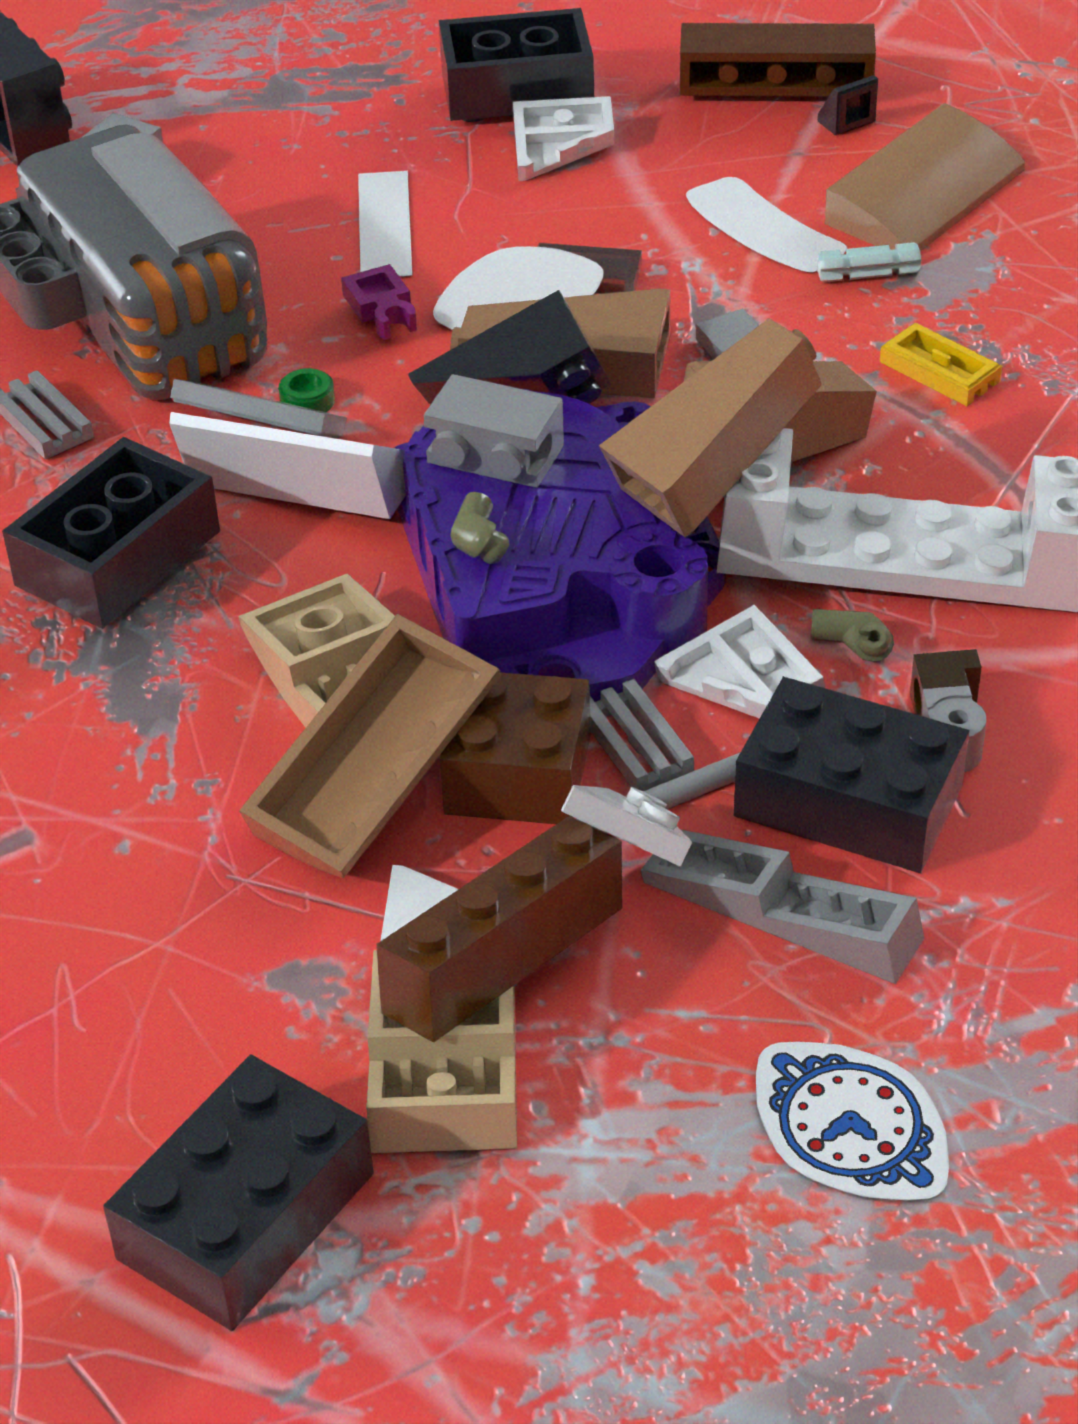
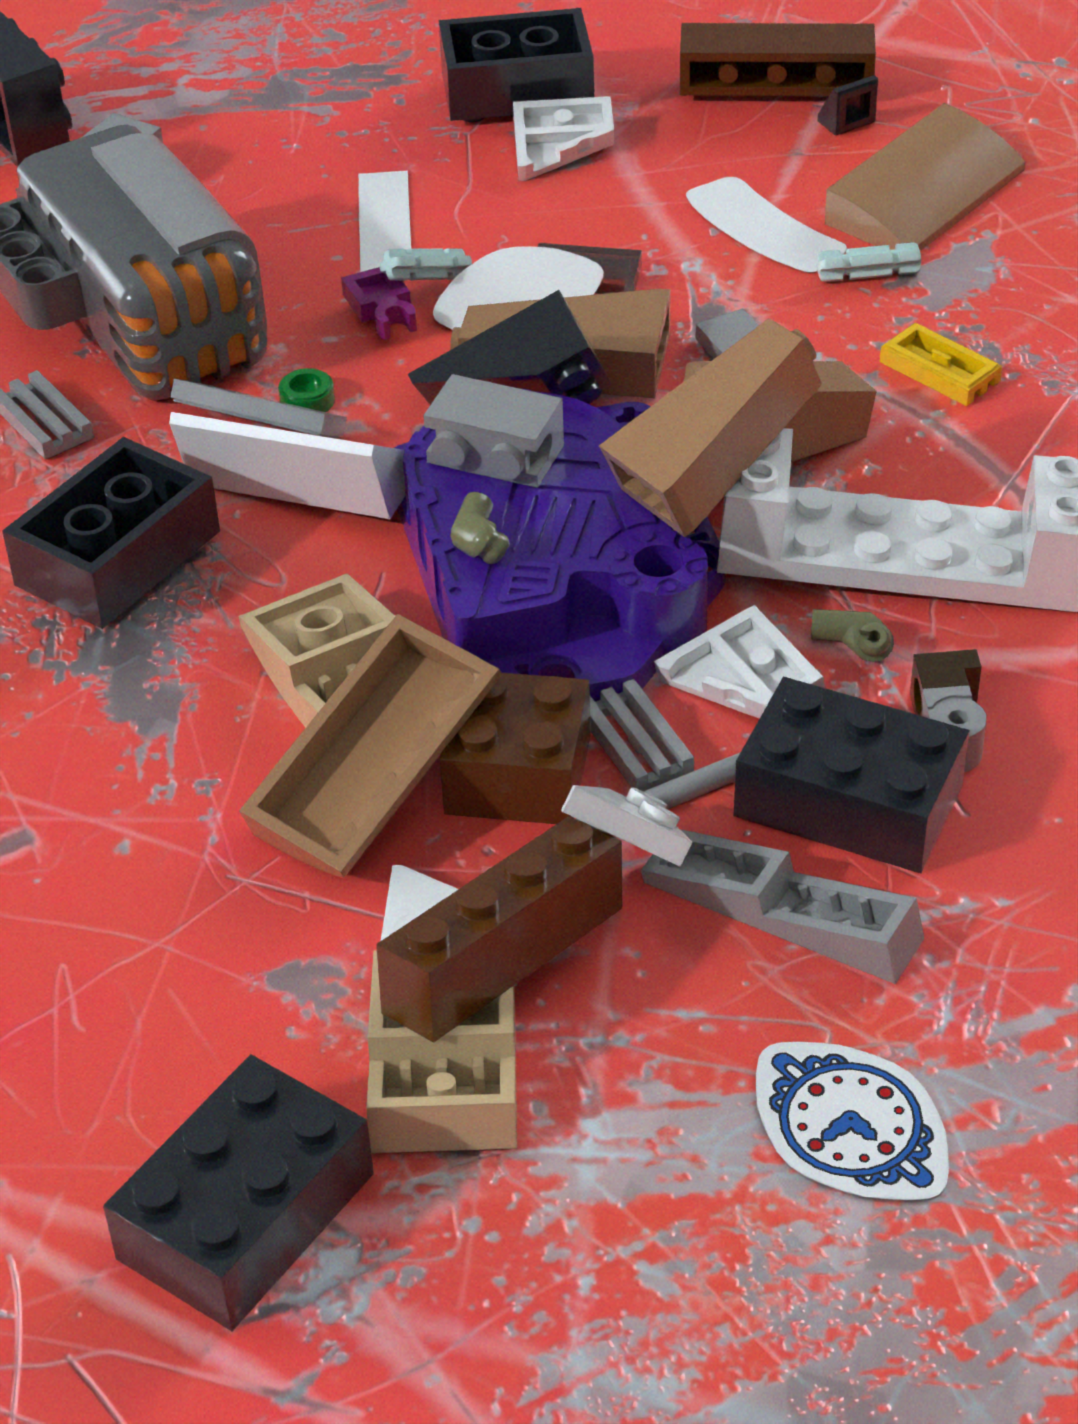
none -> light aqua axle [380,248,472,281]

